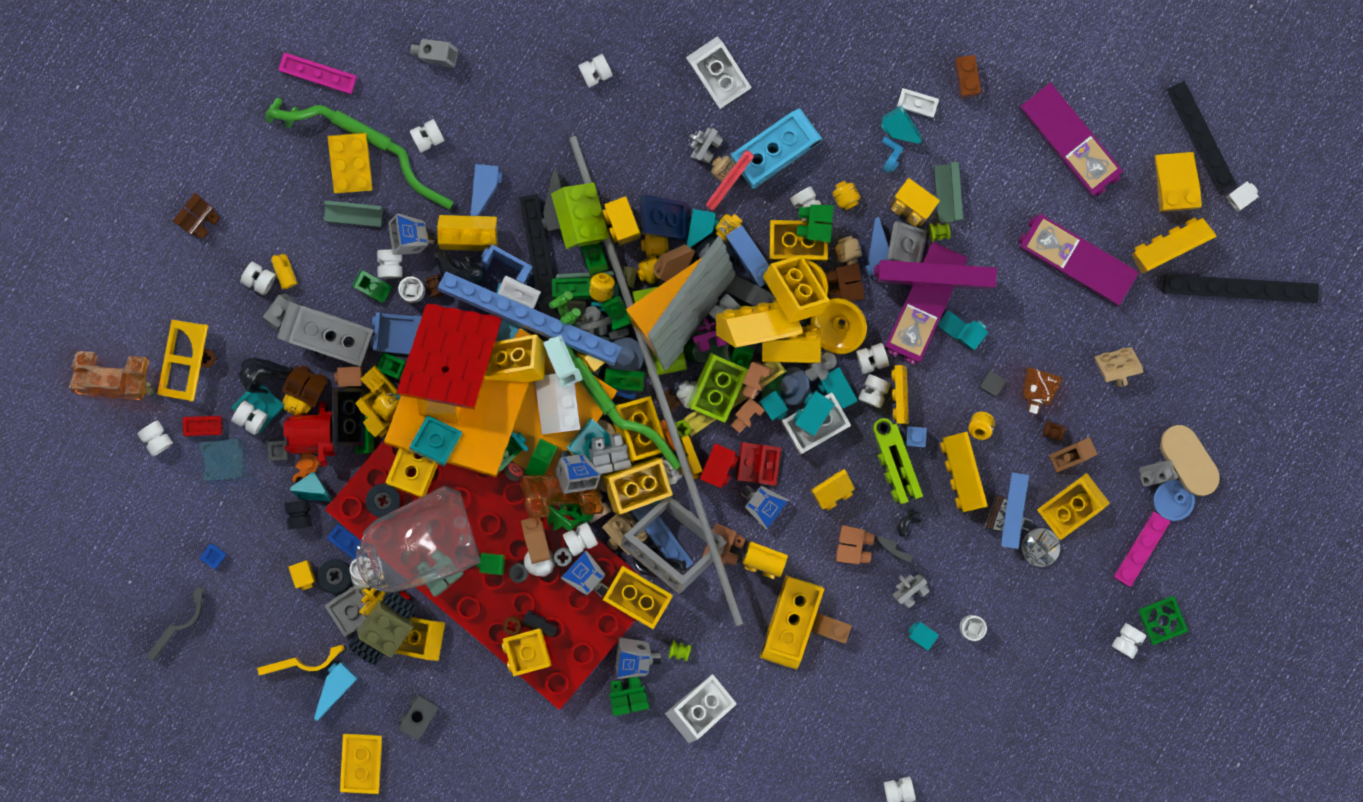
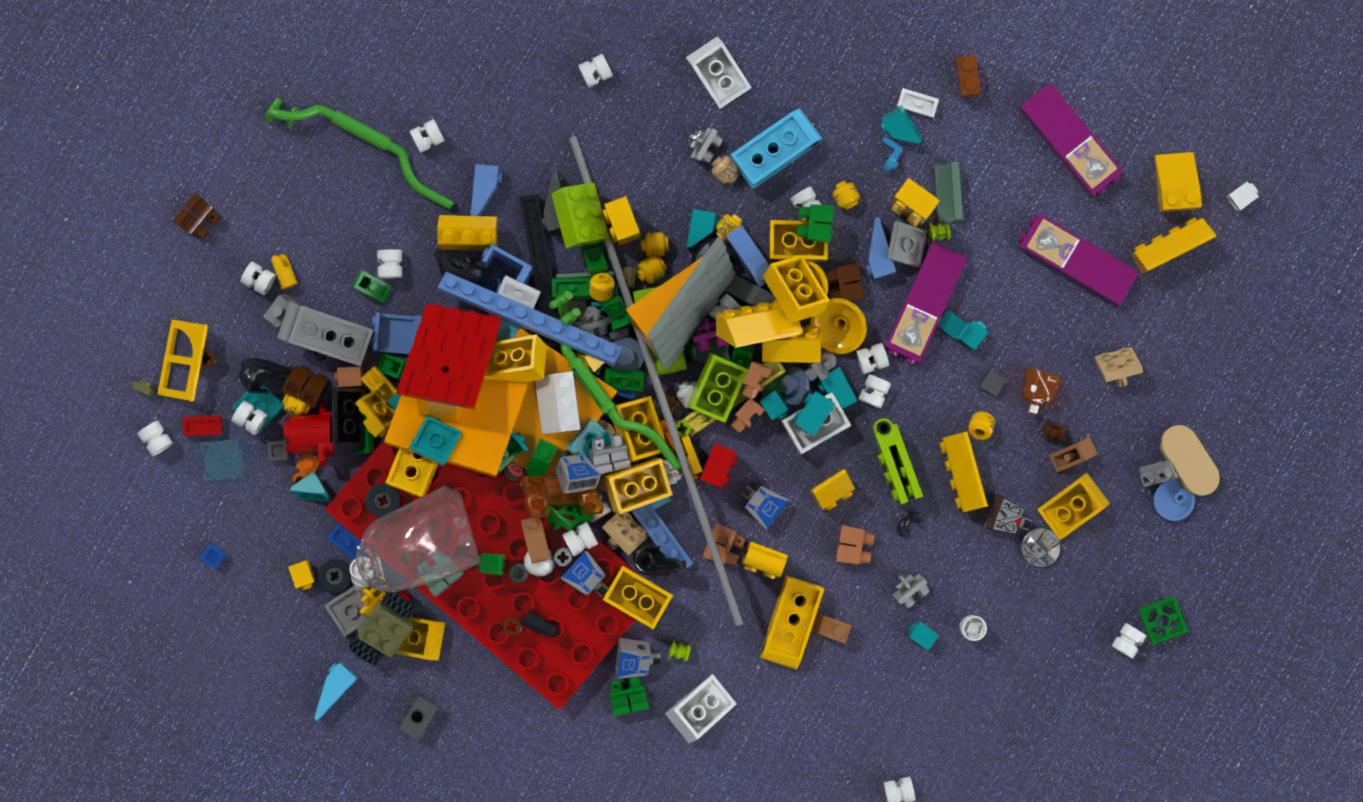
clear orange bracket [69,351,149,400] -> none
dark grey piece [146,586,205,661] -> none
yellow piece [257,645,344,675] -> none
dark pink plate [278,52,357,95] -> none
black wheel [284,500,313,530] -> none
sand green panel [324,200,384,228] -> none
yellow plate [328,133,373,193] -> none
yellow plate [340,733,382,794] -> none
yellow head [374,393,399,421] -> none
light grey torso [388,214,435,255] -> none
white wheel [398,276,426,303] -> none
light grey torso [410,39,458,68] -> none
reddish brown bush [425,274,444,298] -> none
yellow plate [502,628,552,677] -> none
light aqua window [543,335,583,388] -> none
light grey window [621,496,727,594] -> none
dark blue plate [640,195,688,241] -> none
medium nougat slope [653,245,695,282] -> none
coral axle [706,150,754,210] -> none
red slope [735,442,781,486] -> none
tan head [835,236,862,265] -> none
magenta brick [873,260,997,290] -> none
dark grey slope [875,536,913,563] -> none
yellow plate [892,365,909,424] -> none
medium blue brick [904,426,927,448] -> none
medium blue sticker [1001,473,1029,549] -> none
dark pink plate [1113,512,1170,587] -> none
black plate [1164,274,1319,303] -> none
black plate [1166,80,1236,192] -> none

